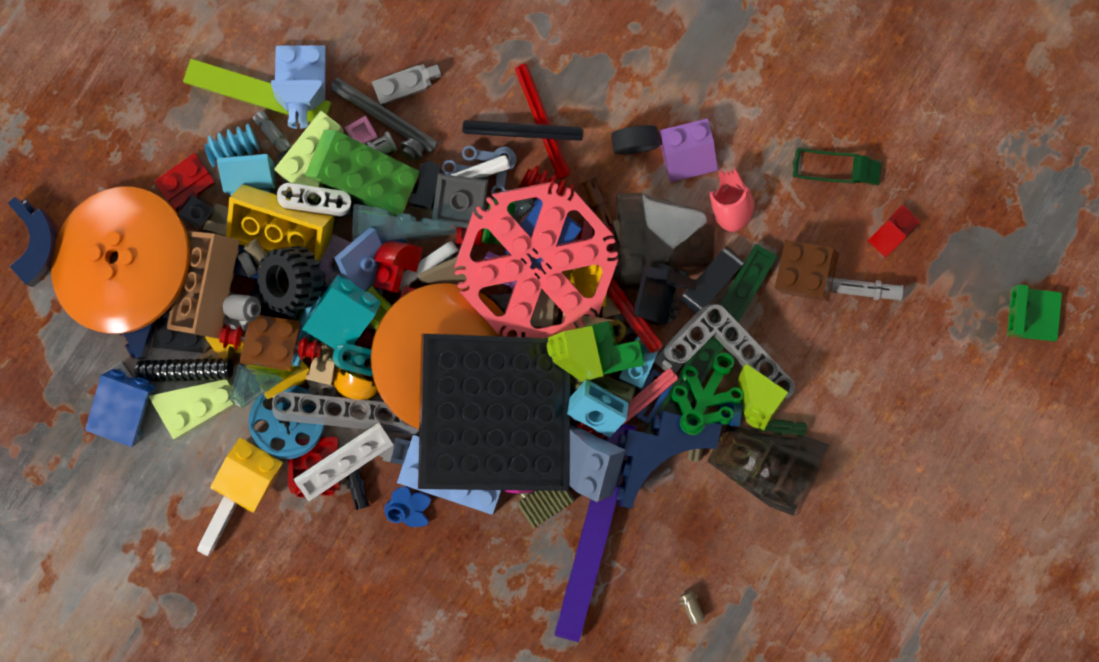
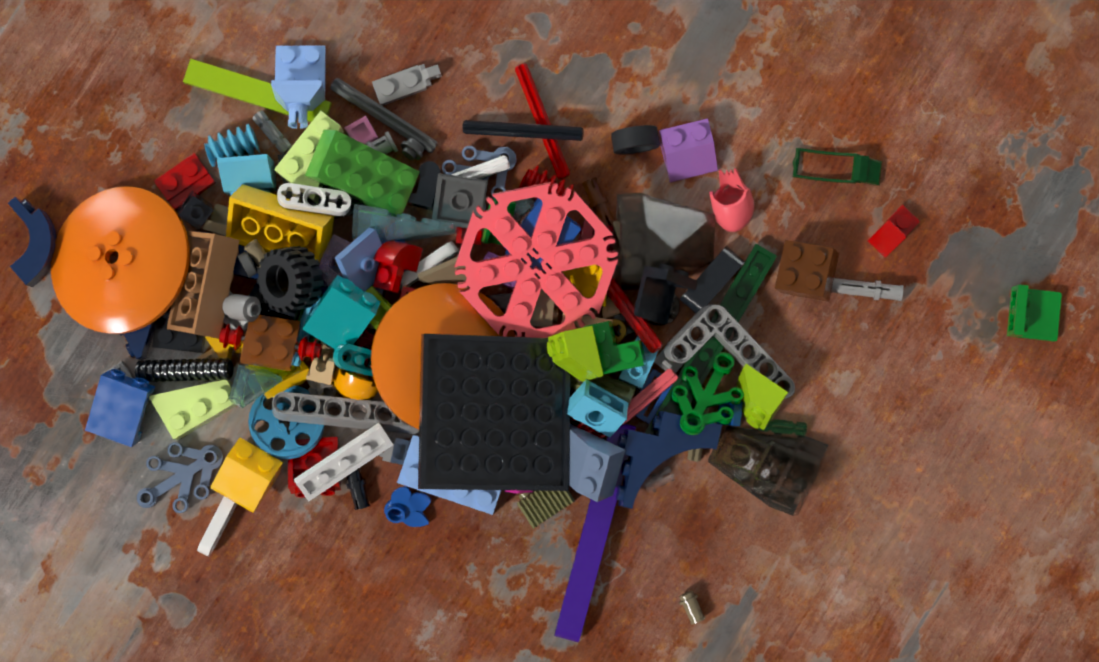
none -> sand blue plant [137,442,223,513]

